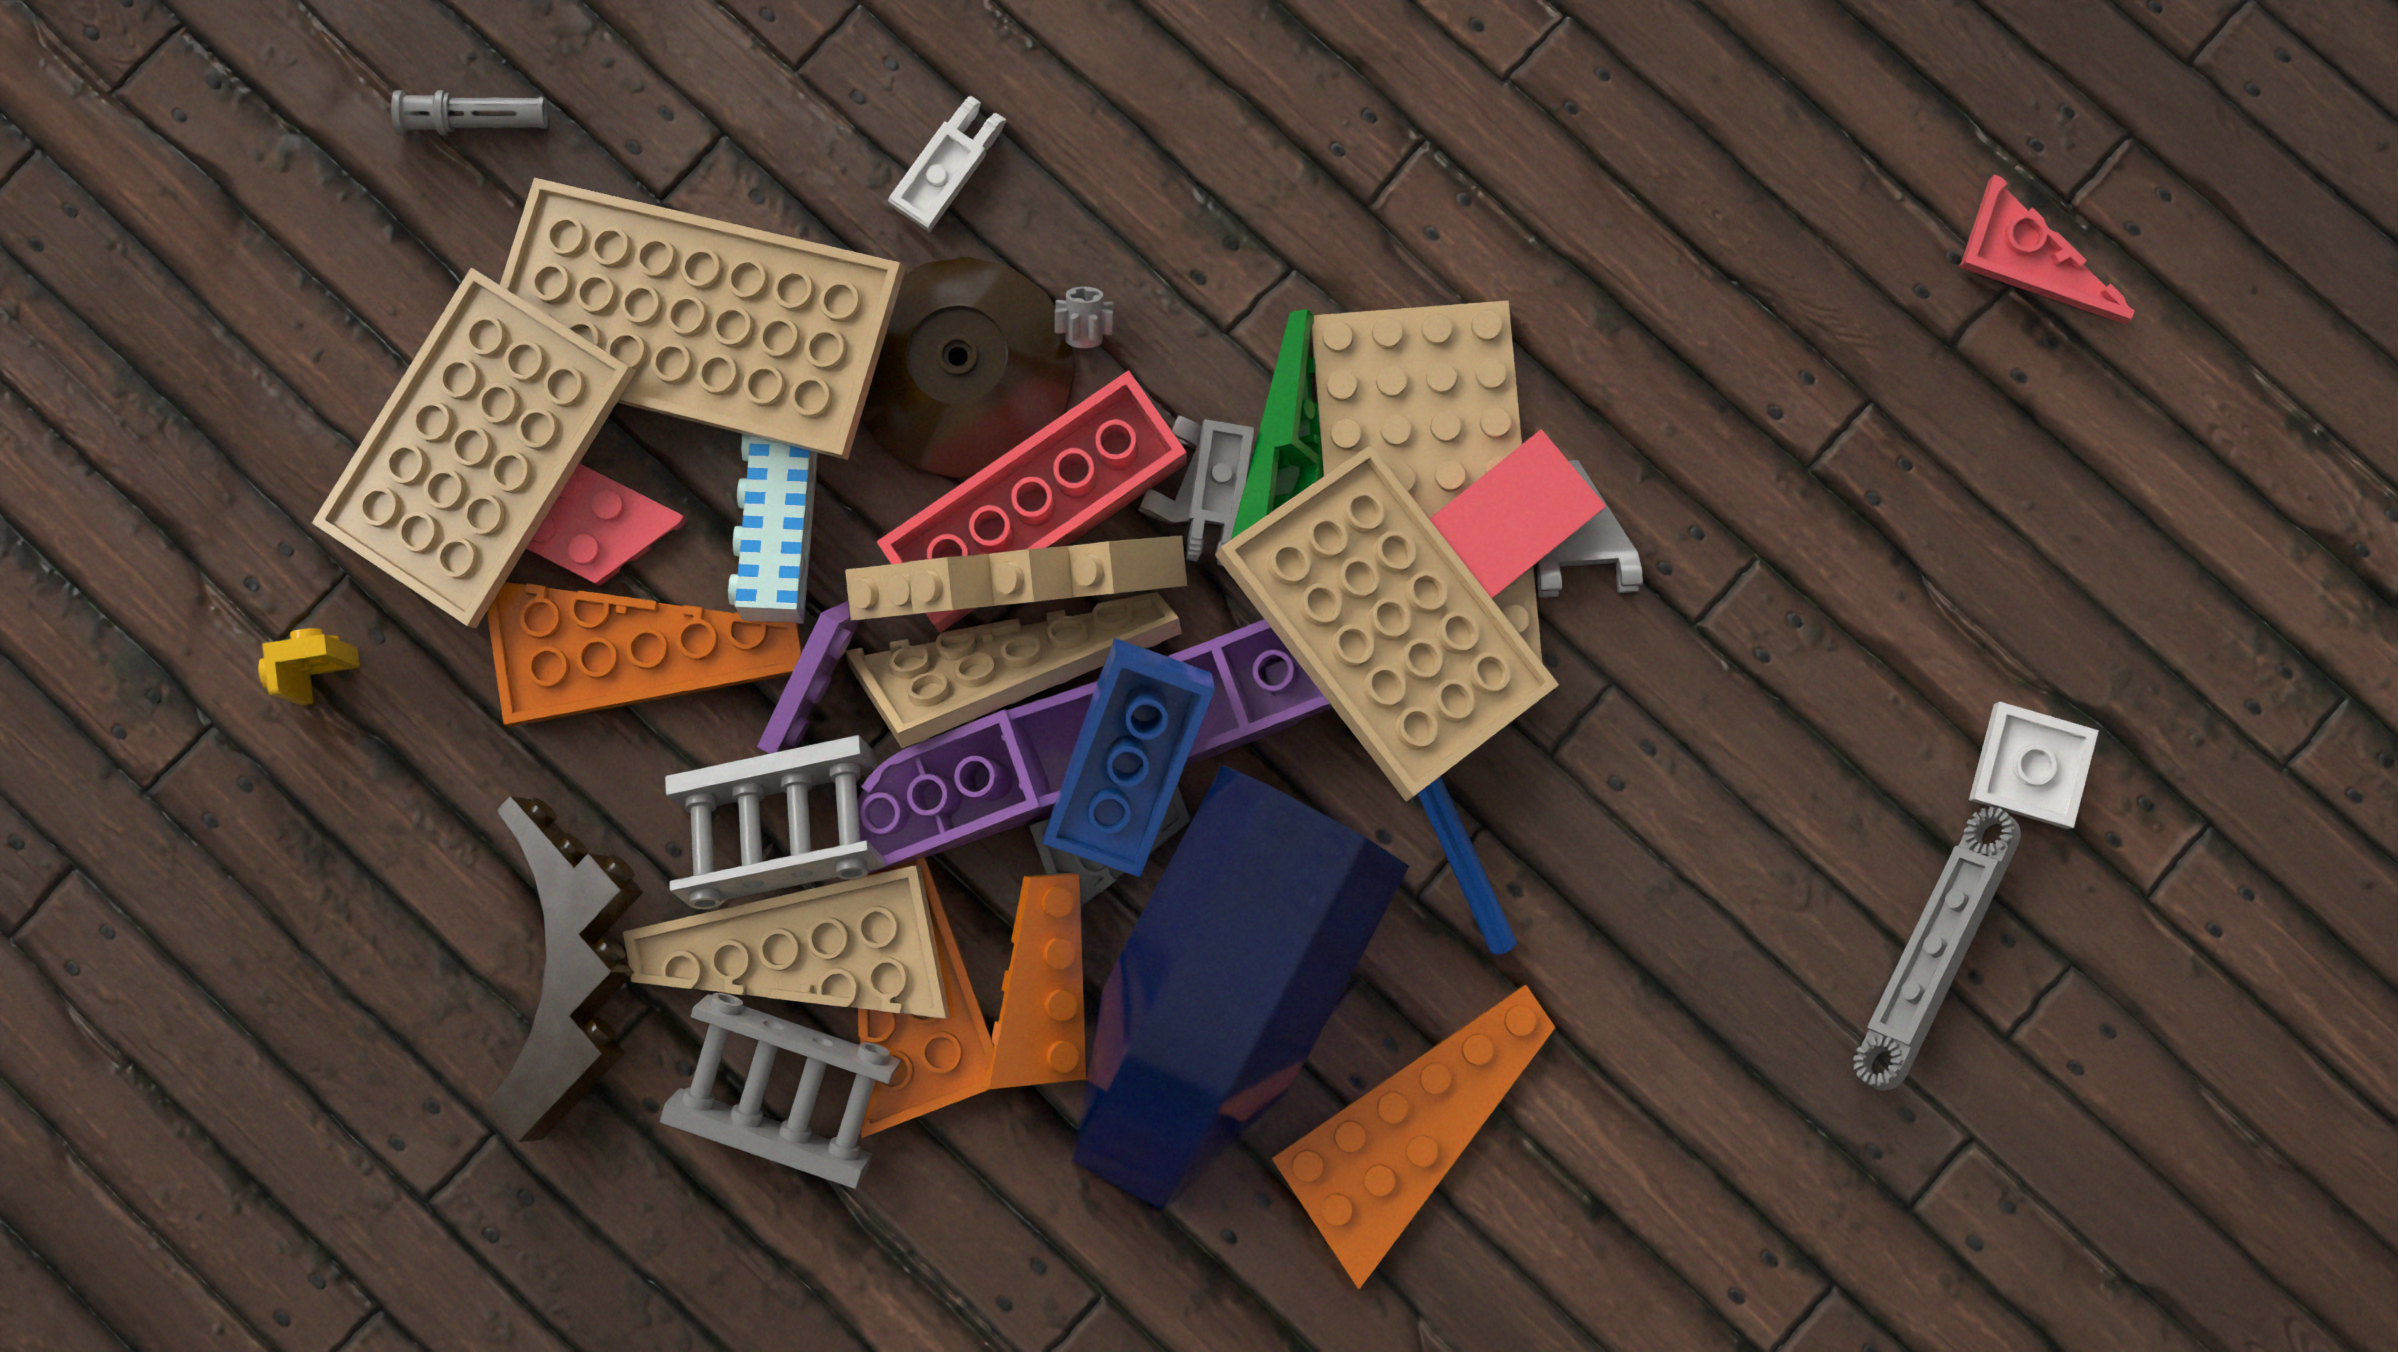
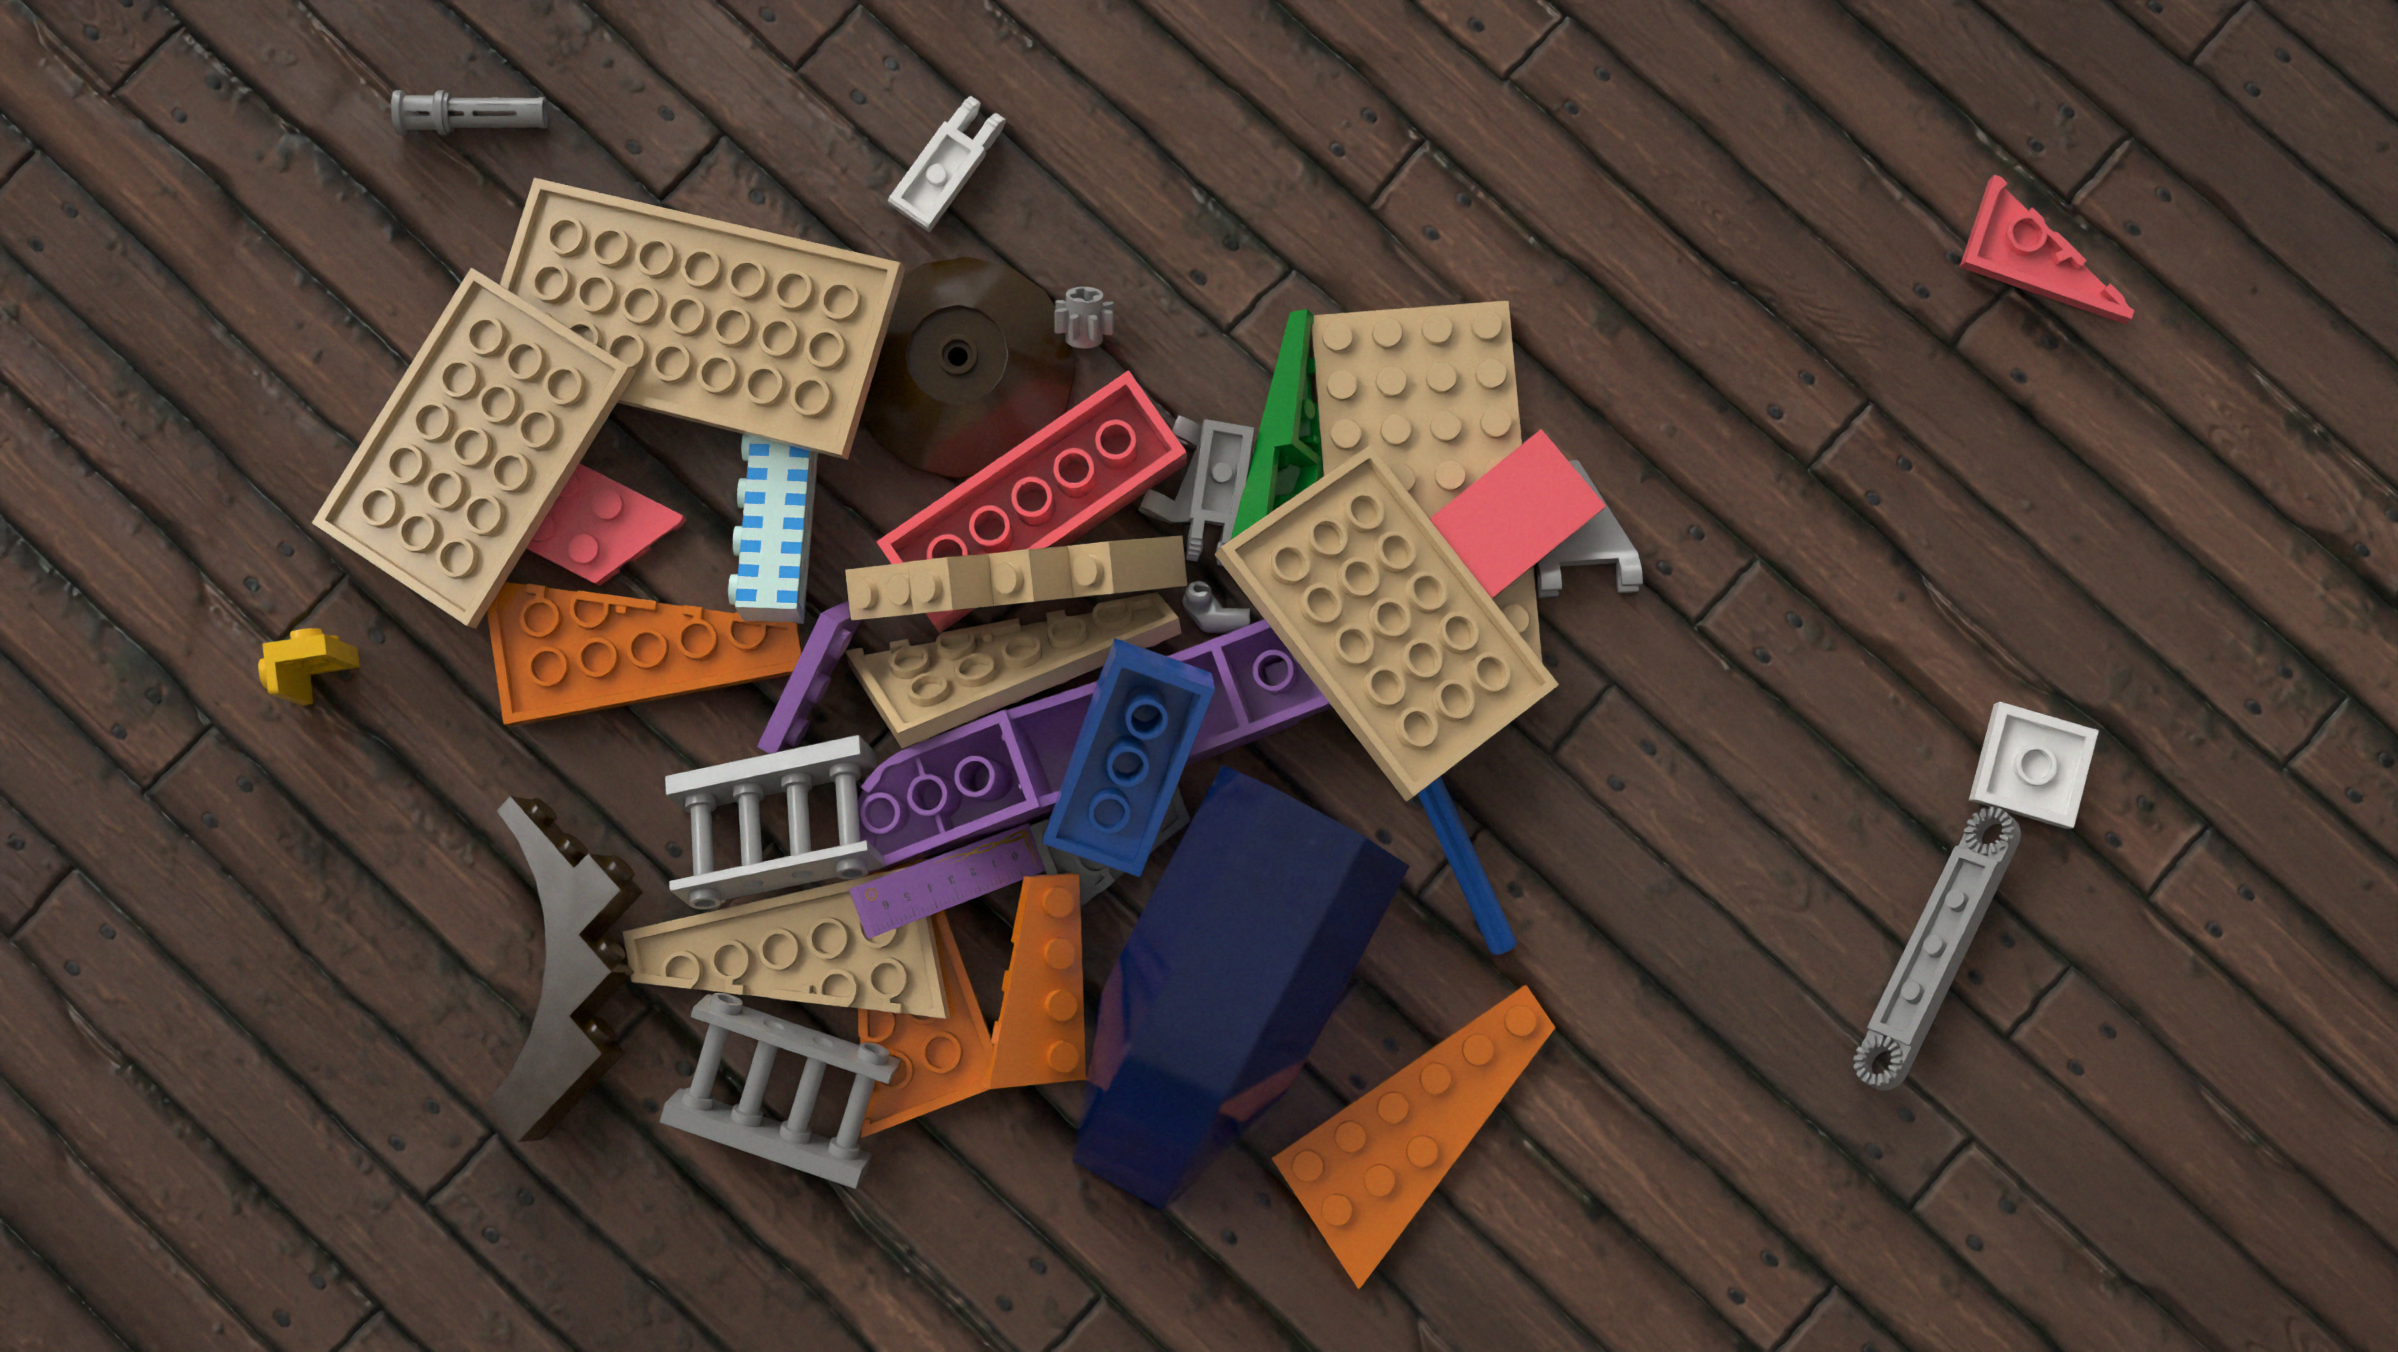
none -> medium lavender tile [849,823,1046,939]
none -> light grey arm [1182,581,1250,633]

